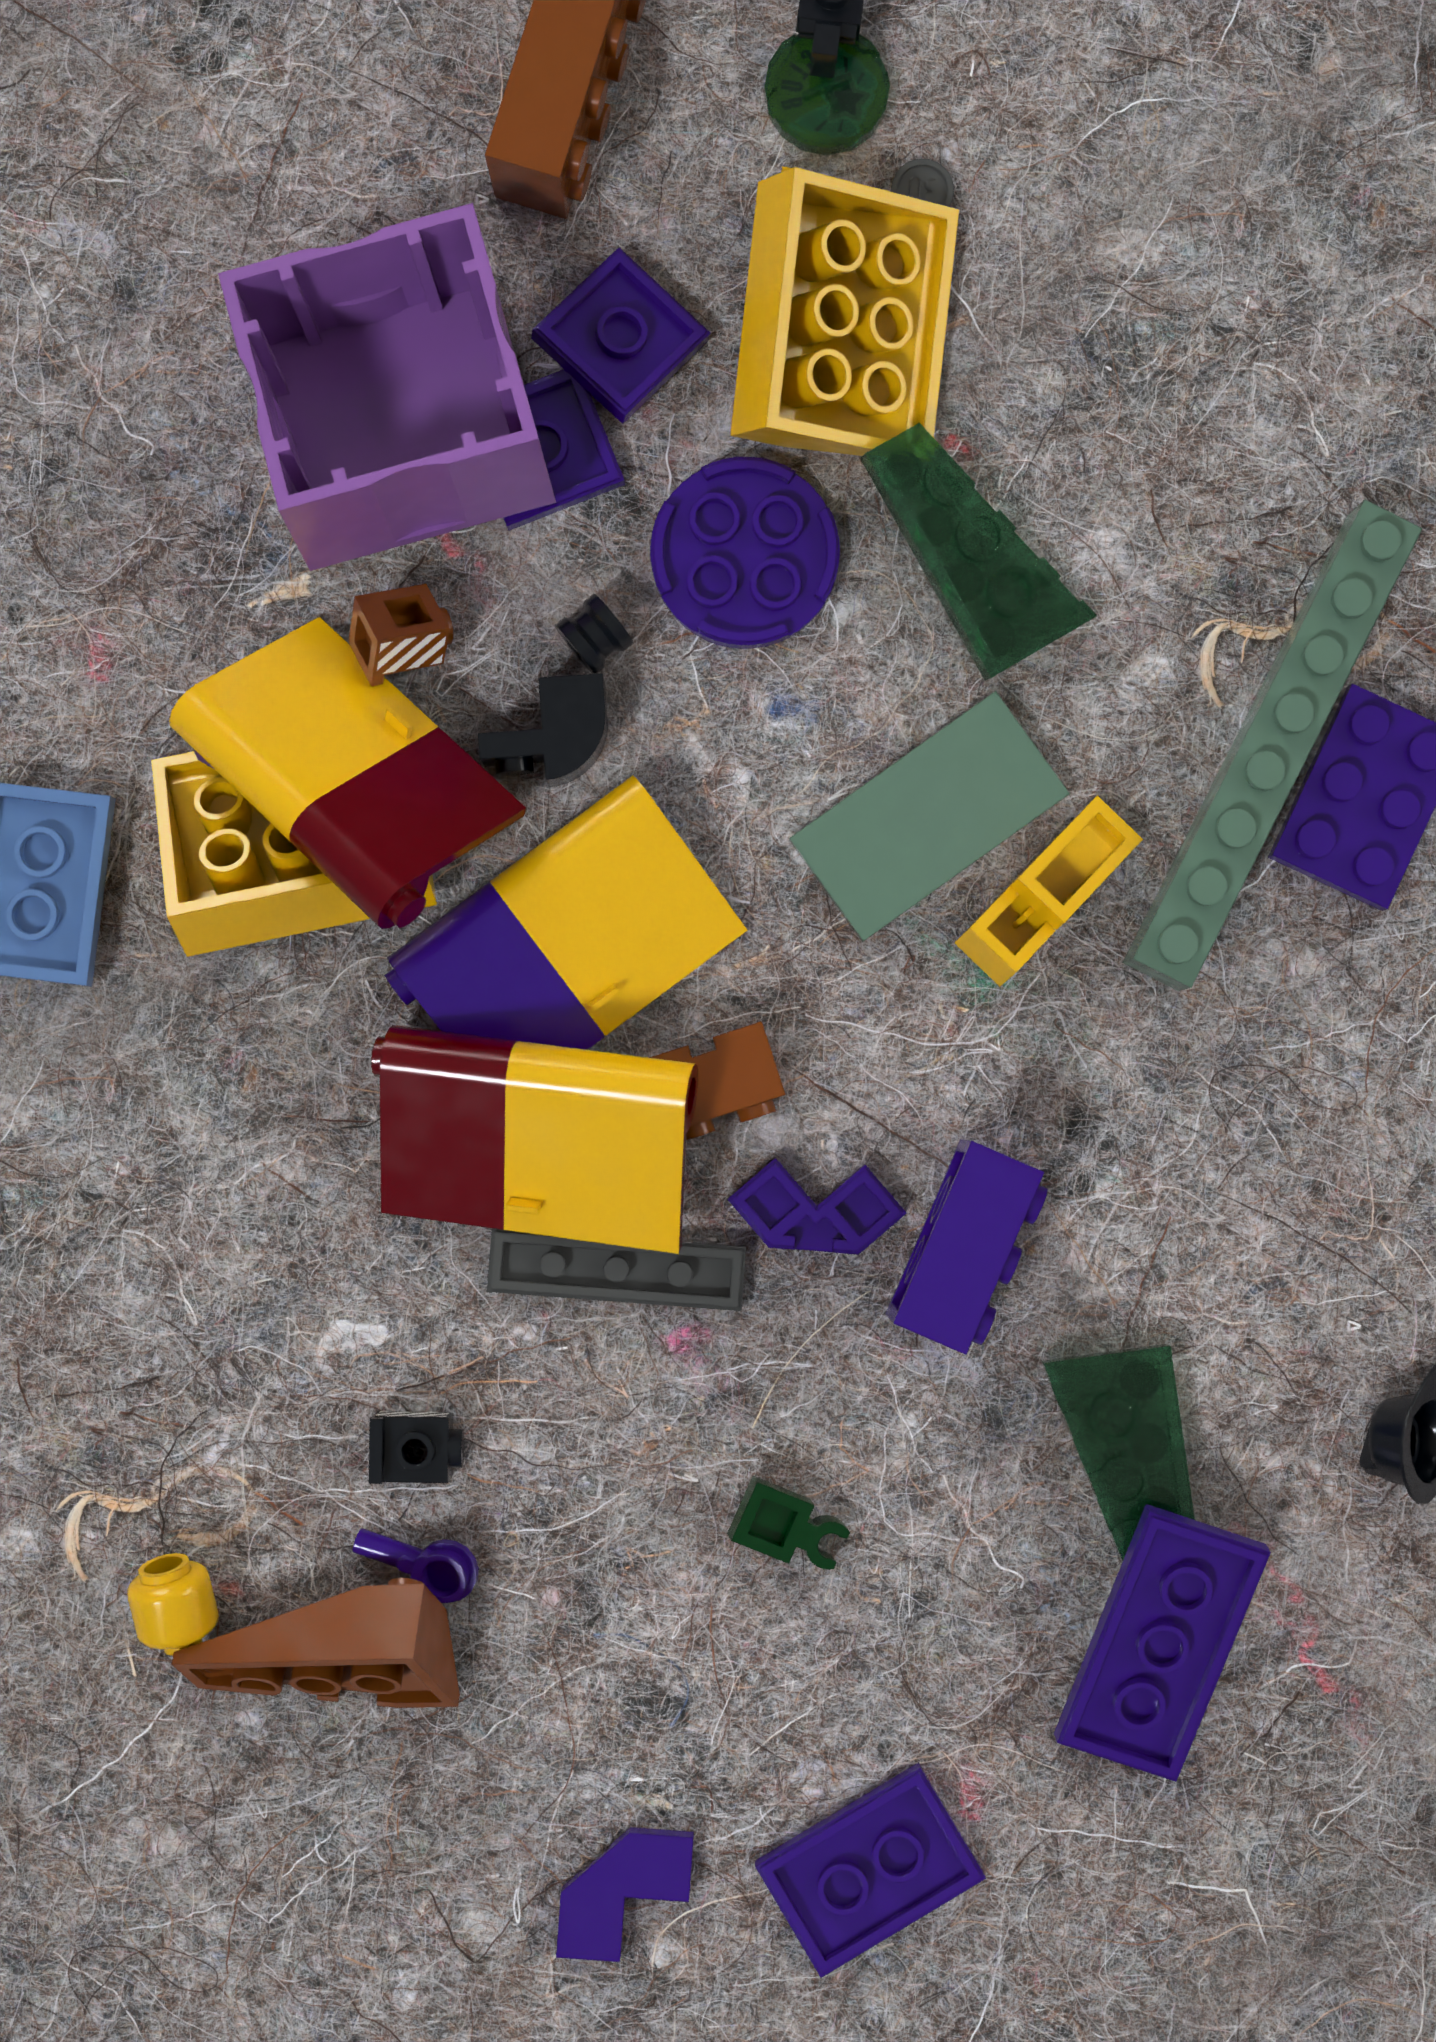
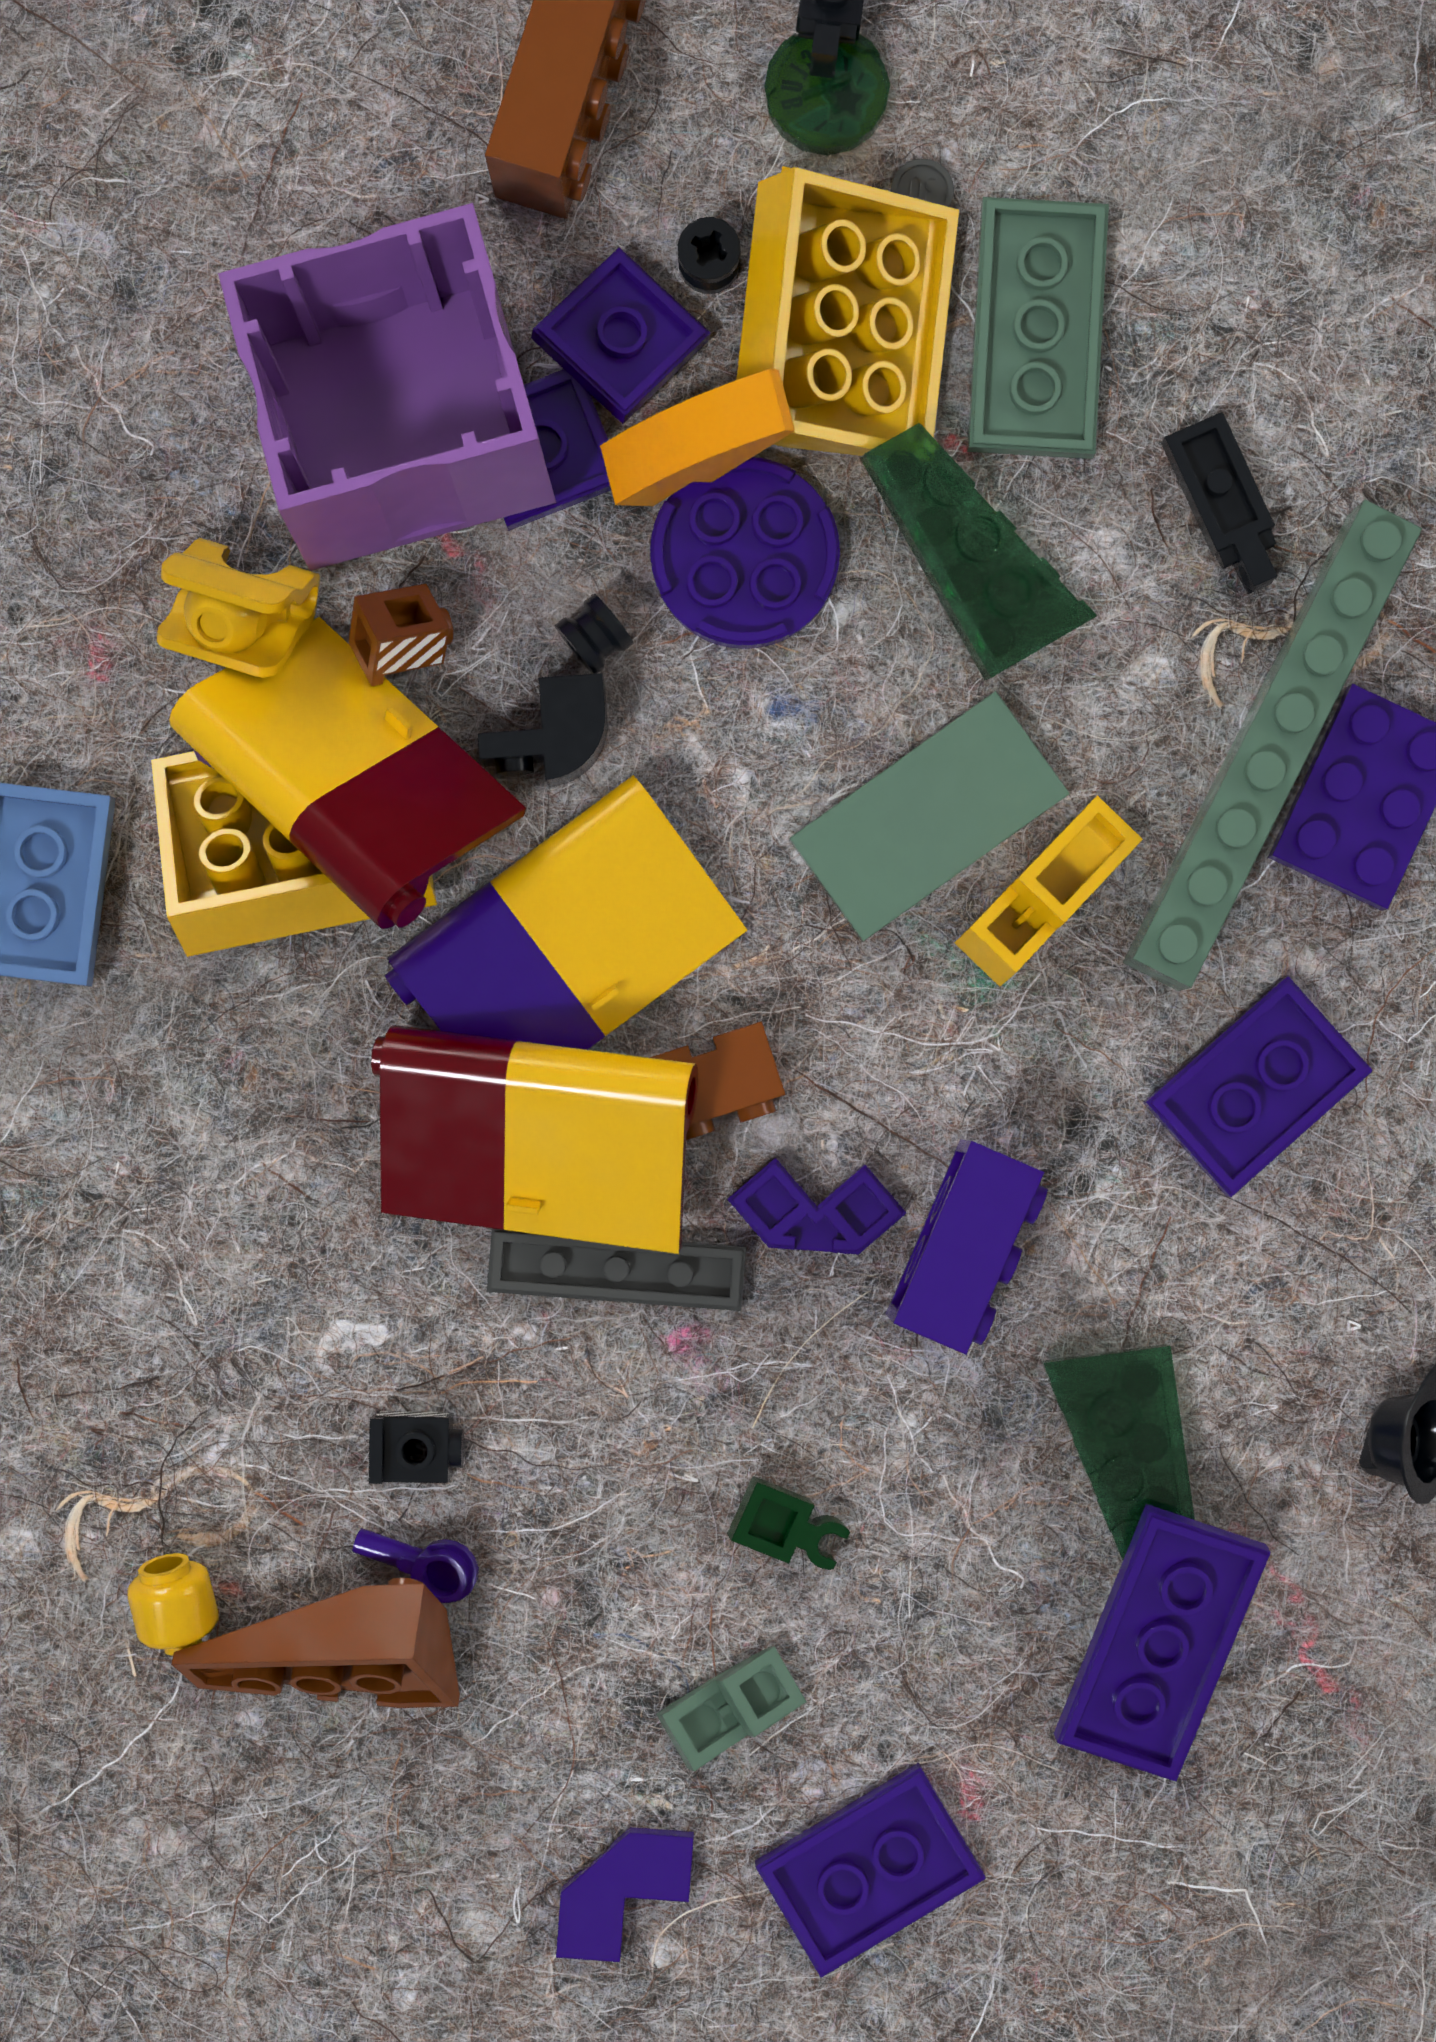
none -> yellow piece [157,538,320,678]
none -> light orange slope [600,369,795,506]
none -> sand green slope [656,1646,807,1771]
none -> black wheel [677,217,741,294]
none -> sand green tile [967,197,1109,459]
none -> dark purple tile [1143,976,1373,1198]
none -> black hinge [1161,412,1277,594]

